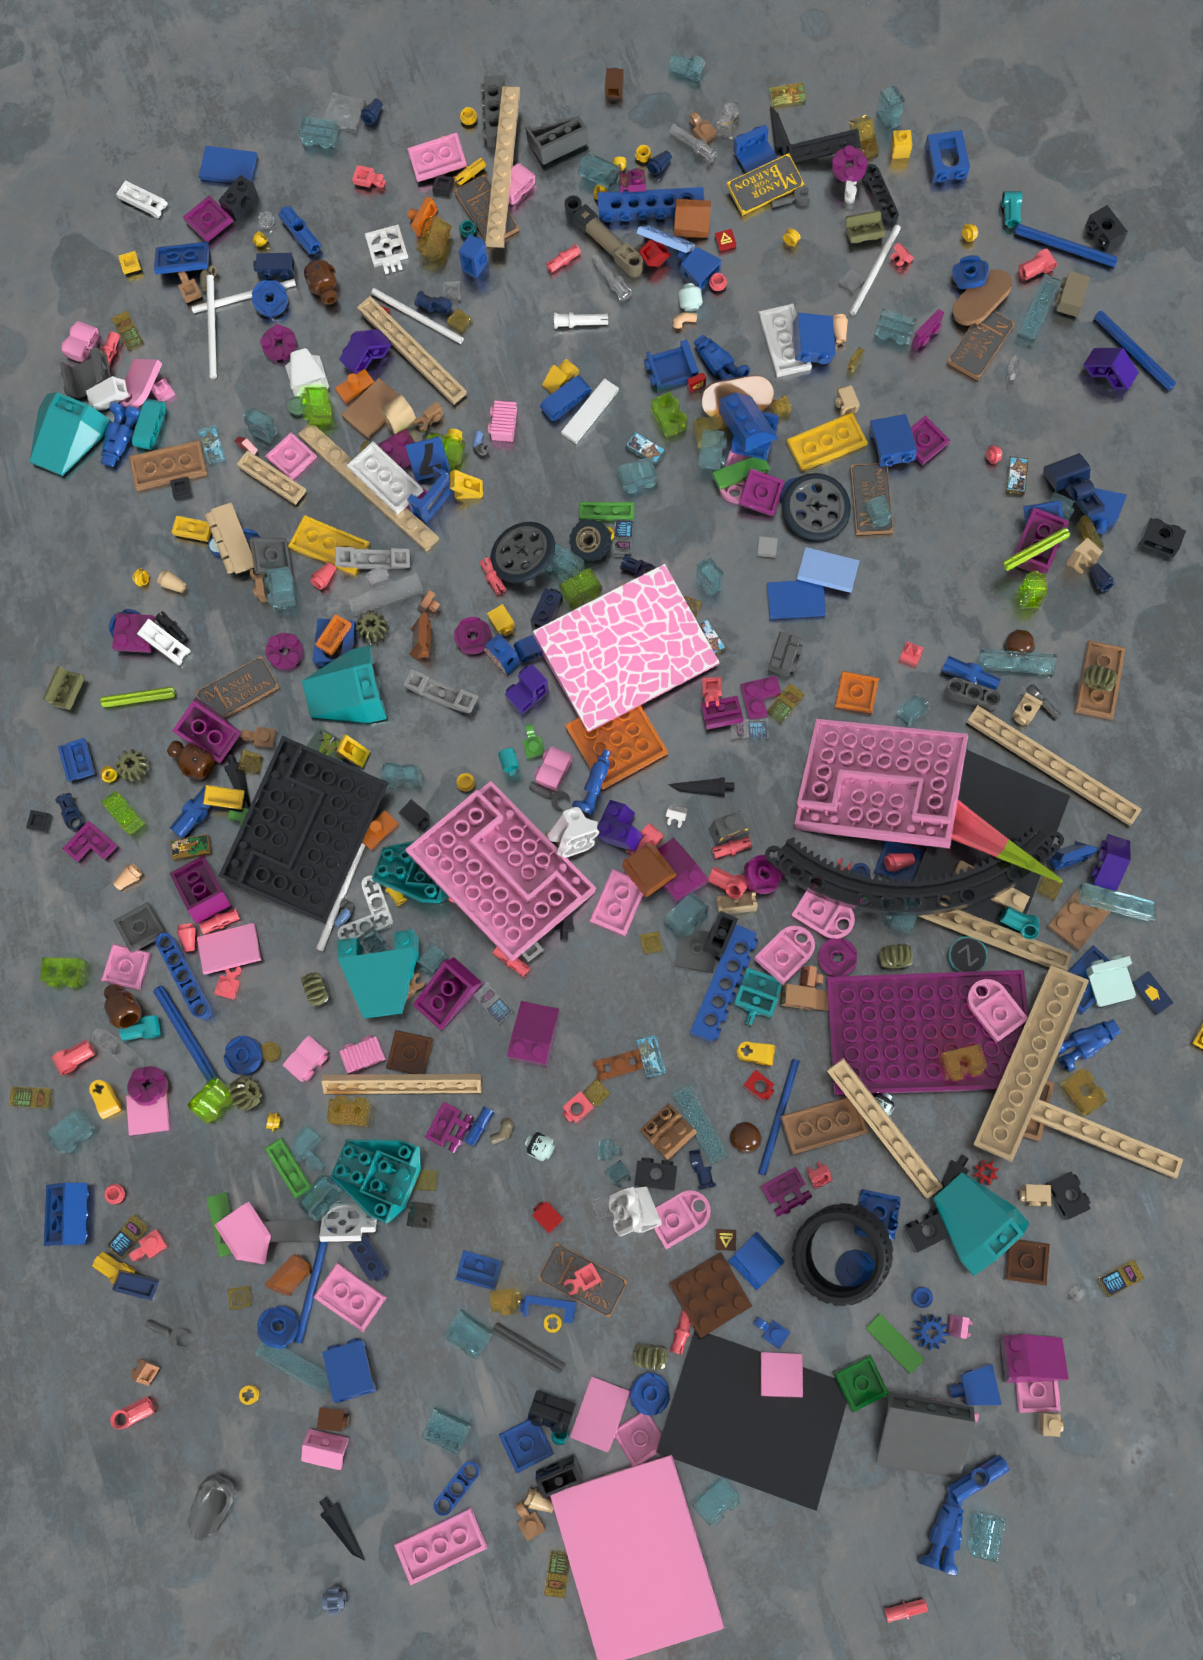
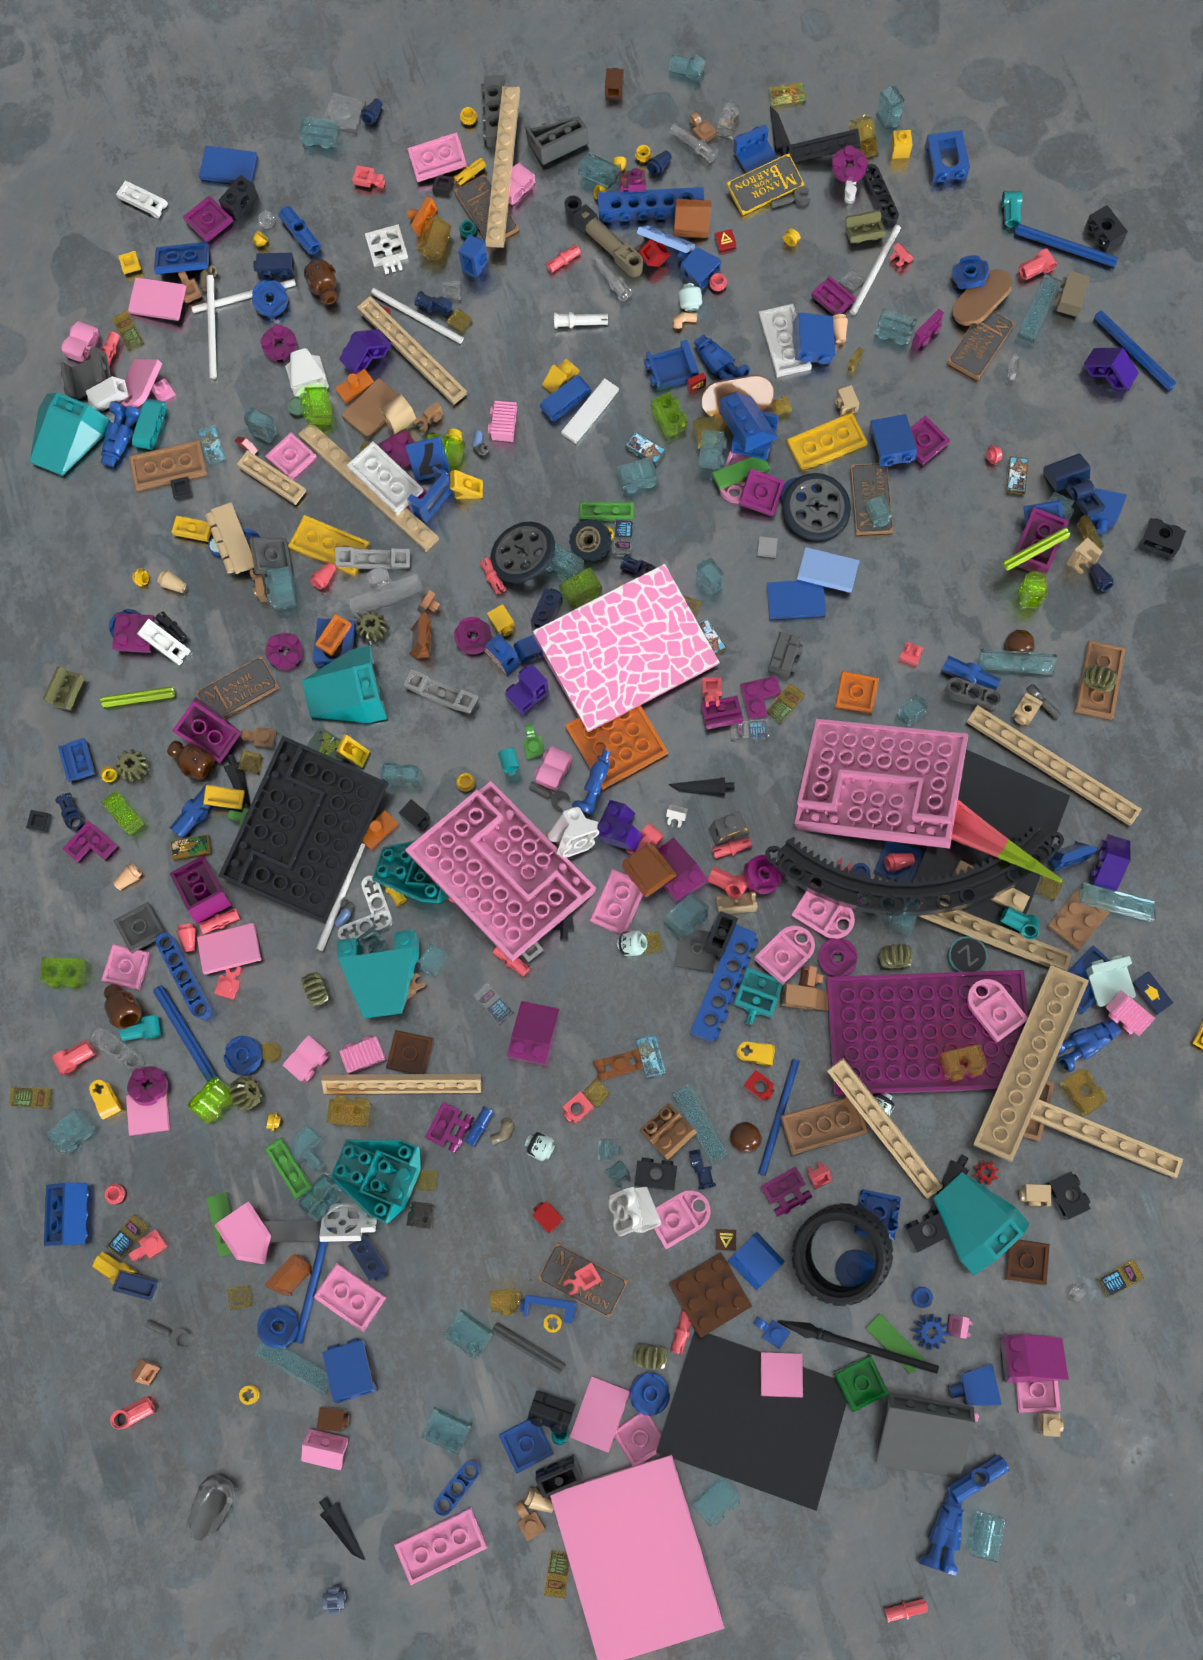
magenta slope [413,957,483,1030] -> none
blue plate [455,1250,503,1290] -> none
yellow plate [962,223,978,242] -> none
none -> bright pink tile [128,277,186,321]
none -> light aqua head [617,930,647,956]
none -> black piece [778,1320,939,1374]
none -> magenta plate [811,276,855,315]
none -> bright pink brick [1106,990,1155,1036]

